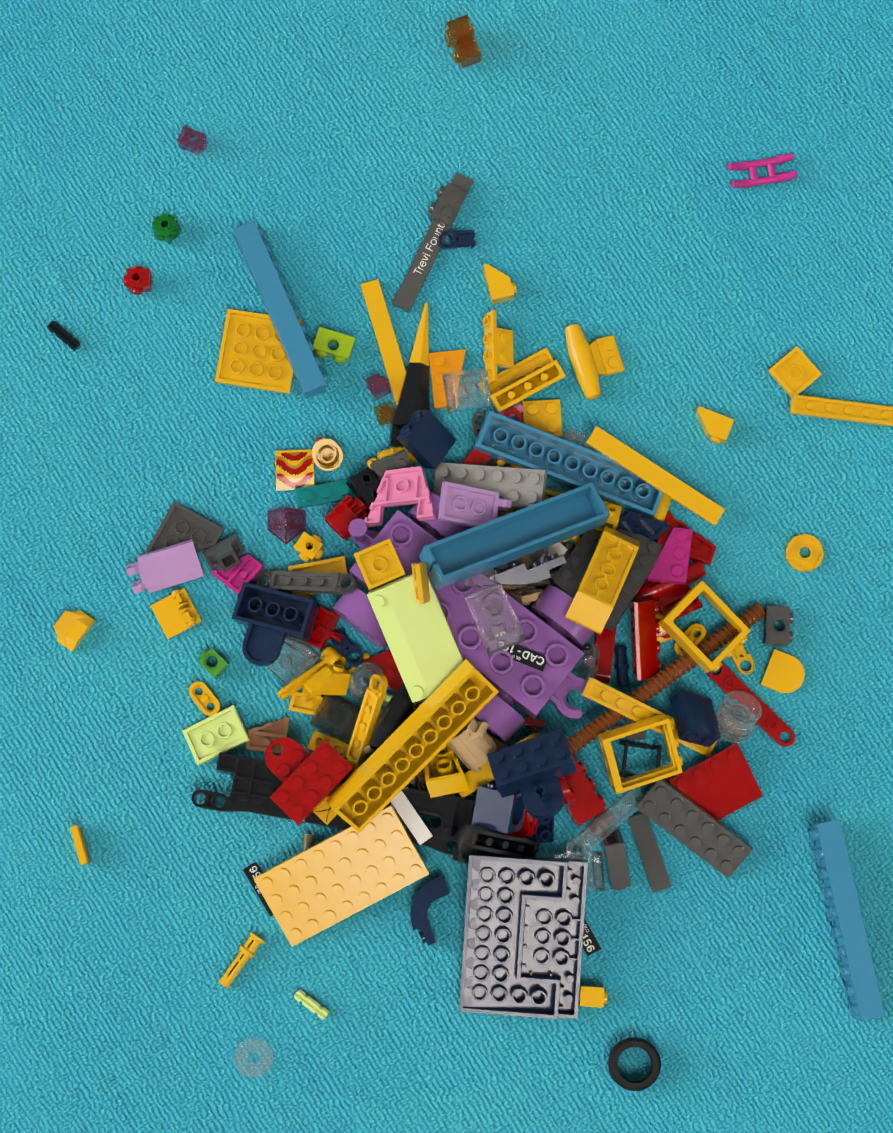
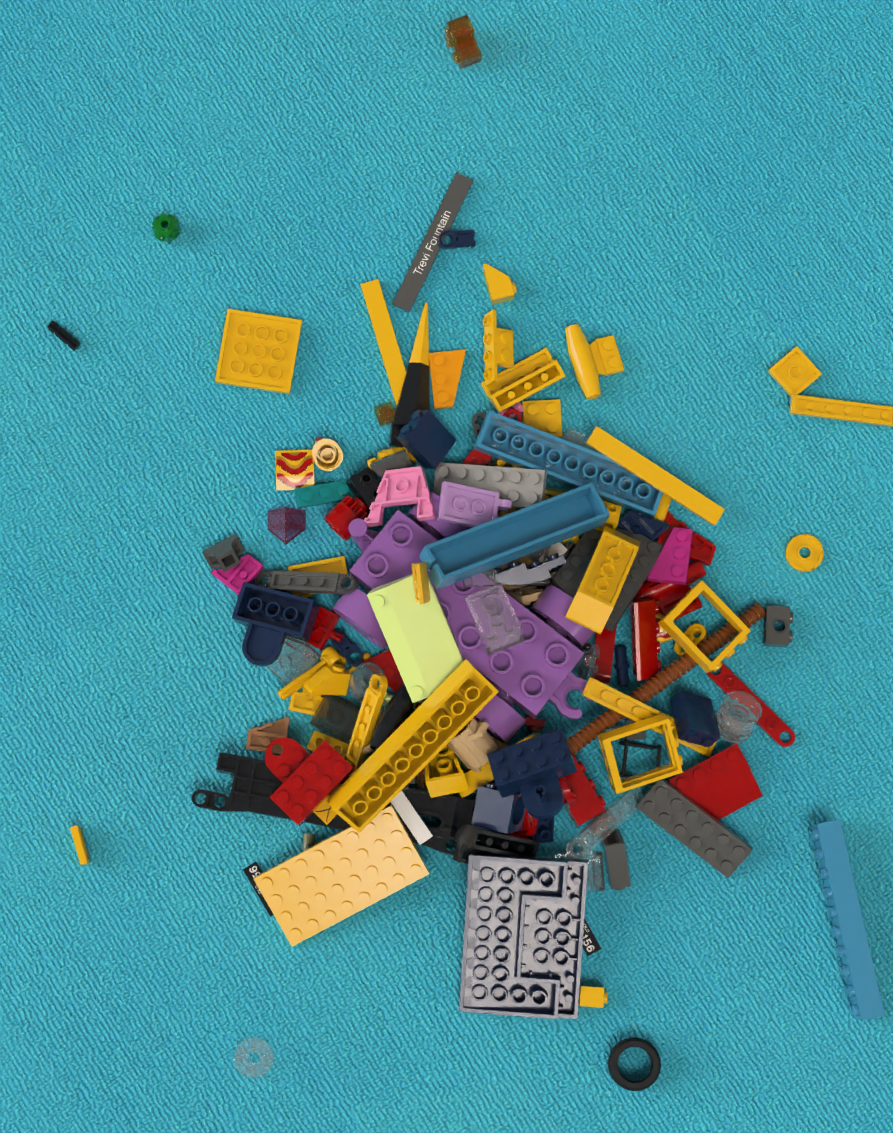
yellow slope [53,610,96,652] -> none
red brick [124,266,152,295] -> none
lavender tile [126,539,204,594] -> none
dark grey plate [146,502,225,553] -> none
yellow hinge [150,588,202,639] -> none
clear pink brick [177,125,208,156] -> none
yellowish green tile [182,705,250,766] -> none
yellow plate [189,681,221,716] -> none
bright green brick [198,648,230,679] -> none
yellow pin [218,932,265,989] -> none
dark azure brick [233,221,328,399] -> none
yellow brick [293,532,324,562] -> none
yellowish green axle [294,989,329,1020] -> none
lime brick [313,327,356,364] -> none
yellow plate [354,538,406,591] -> none
clear pink brick [365,373,391,401] -> none
dark blue arch [411,876,450,946] -> none
dark grey bracket [428,183,467,227] -> none
clear brick [442,368,491,413] -> none
black sticker [492,637,547,672] -> none
dark grey tile [627,813,672,893] -> none
yellow slope [695,406,734,445] -> none
yellow piece [725,641,755,675] -> none
dark pink piece [727,153,798,189] -> none
yellow tile [760,649,805,694] -> none

